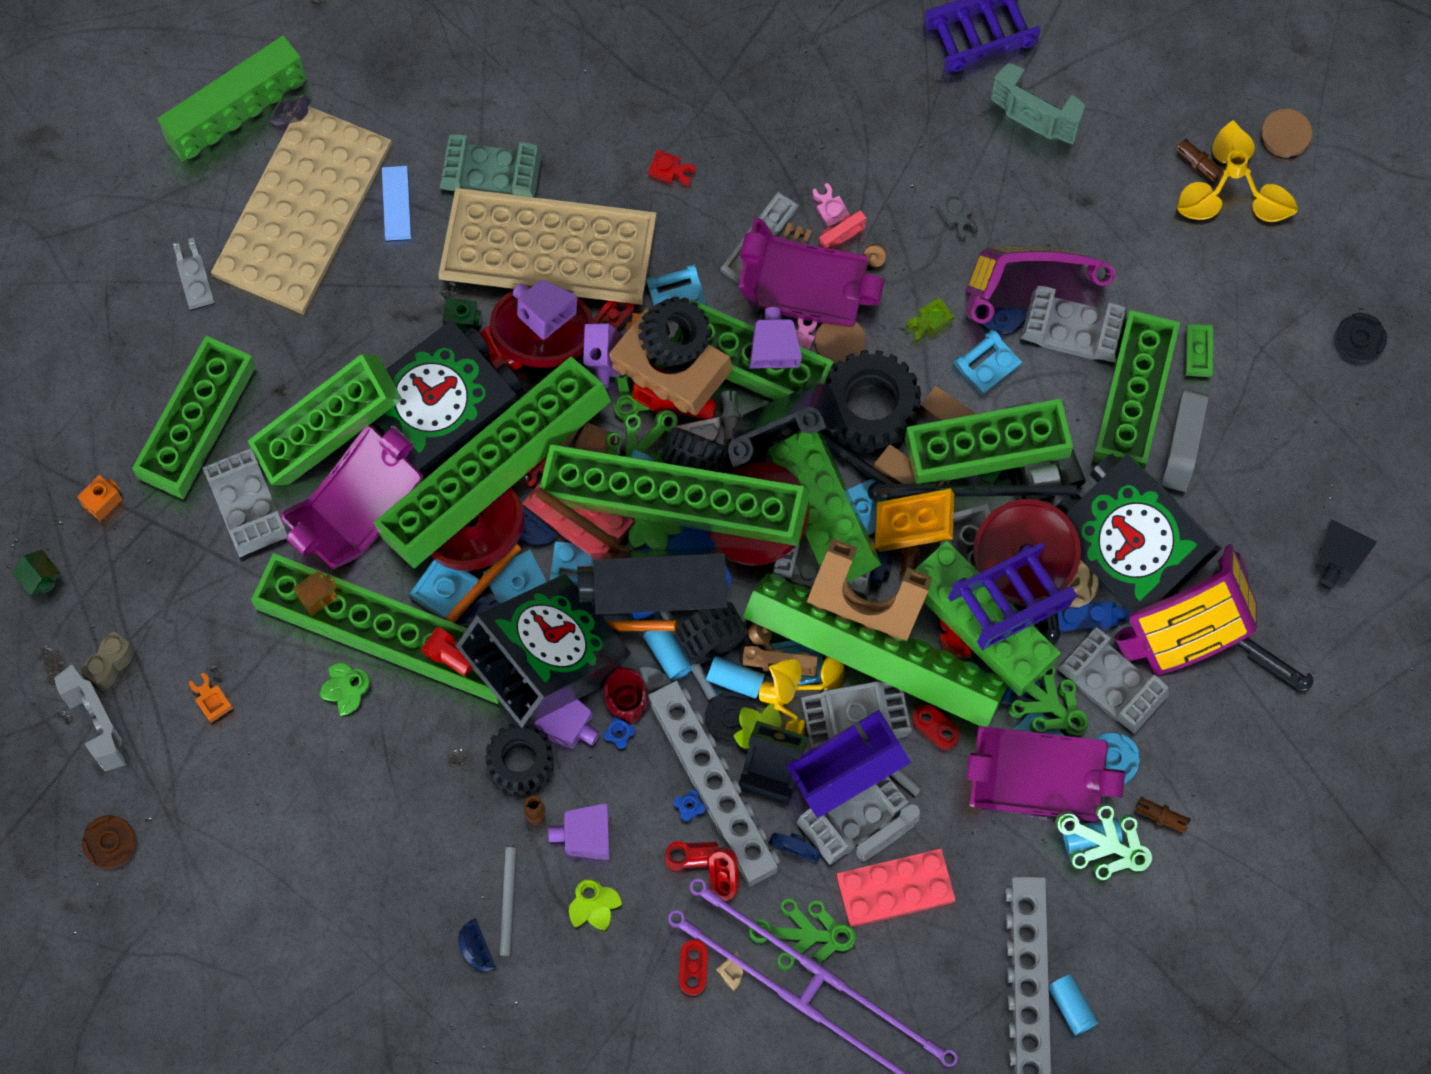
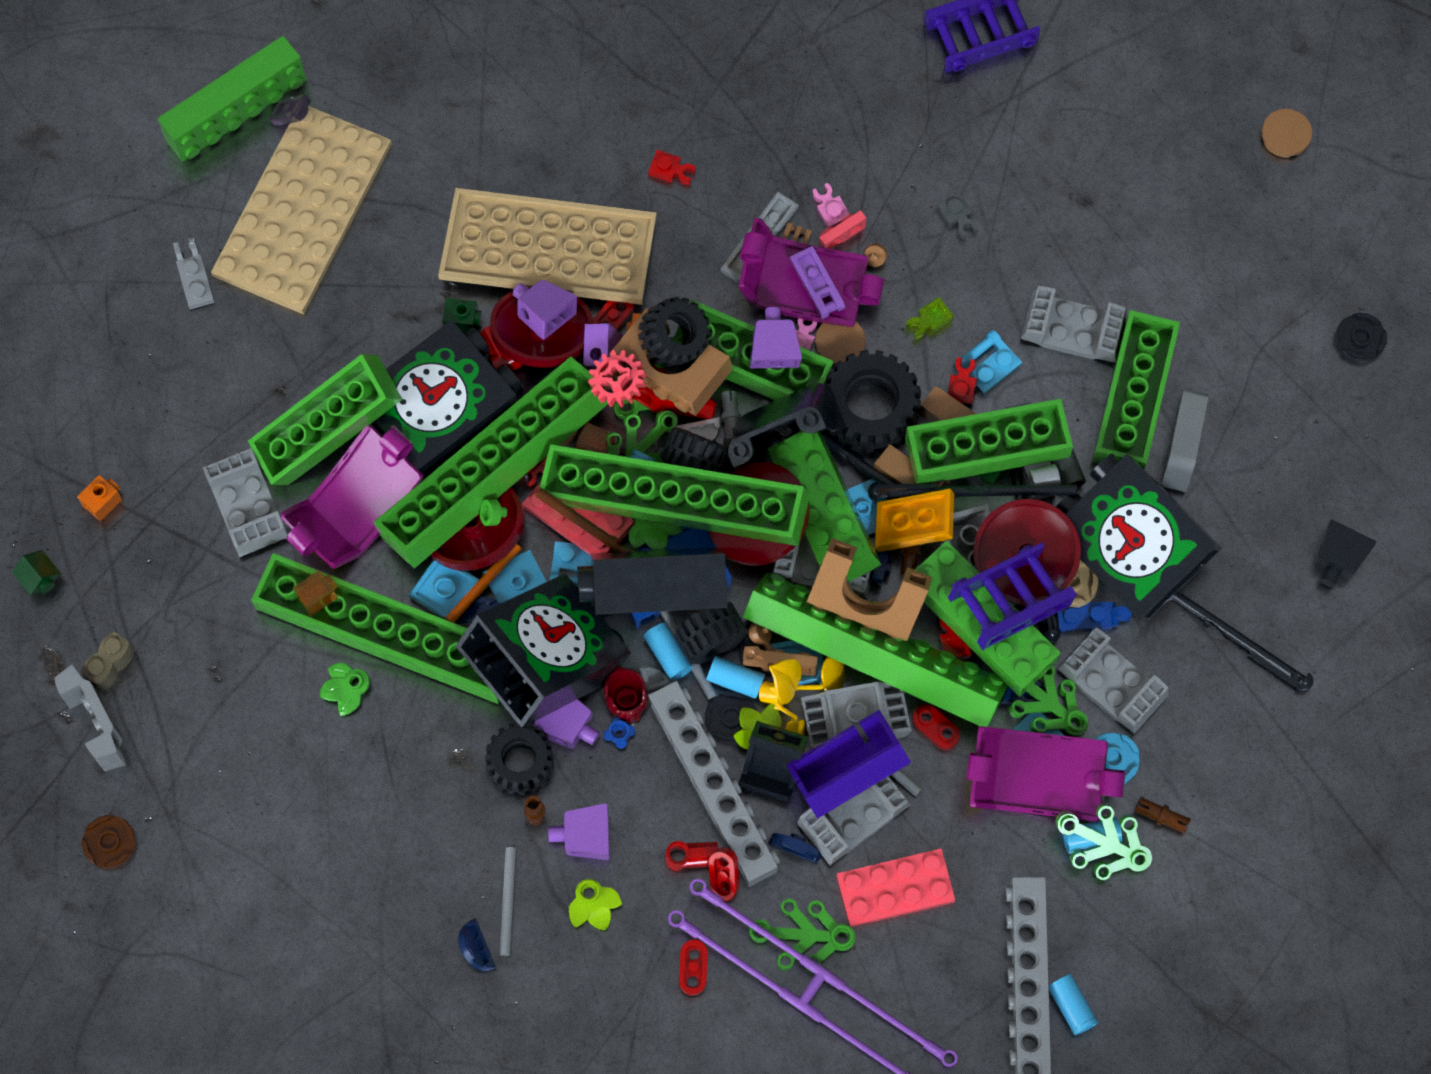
bright green brick [132,336,256,500] -> none
orange plate [189,673,233,723] -> none
light blue tile [382,166,411,241] -> none
red piece [421,627,473,677] -> none
sand green plate [439,135,542,197] -> none
dark blue plate [520,505,558,545] -> none
orange bar [605,620,678,631] -> none
medium azure plate [646,264,707,320] -> none
blue plate [674,790,705,821] -> none
tan tile [716,952,743,991] -> none
light grey hinge [856,804,920,863] -> none
magenta panel [966,246,1115,323] -> none
dark blue plate [976,306,1028,335] -> none
sand green plate [991,63,1085,144] -> none
panel [1114,544,1257,675] -> none
reddish brown pin [1176,139,1225,183] -> none
yellow plant [1177,120,1298,222] -> none
bright green plate [1185,324,1213,377] -> none
none -> bright green tile [480,499,507,526]
none -> coral gear [588,350,646,407]
none -> medium lavender plate [790,246,845,320]
none -> red plate [948,357,978,404]

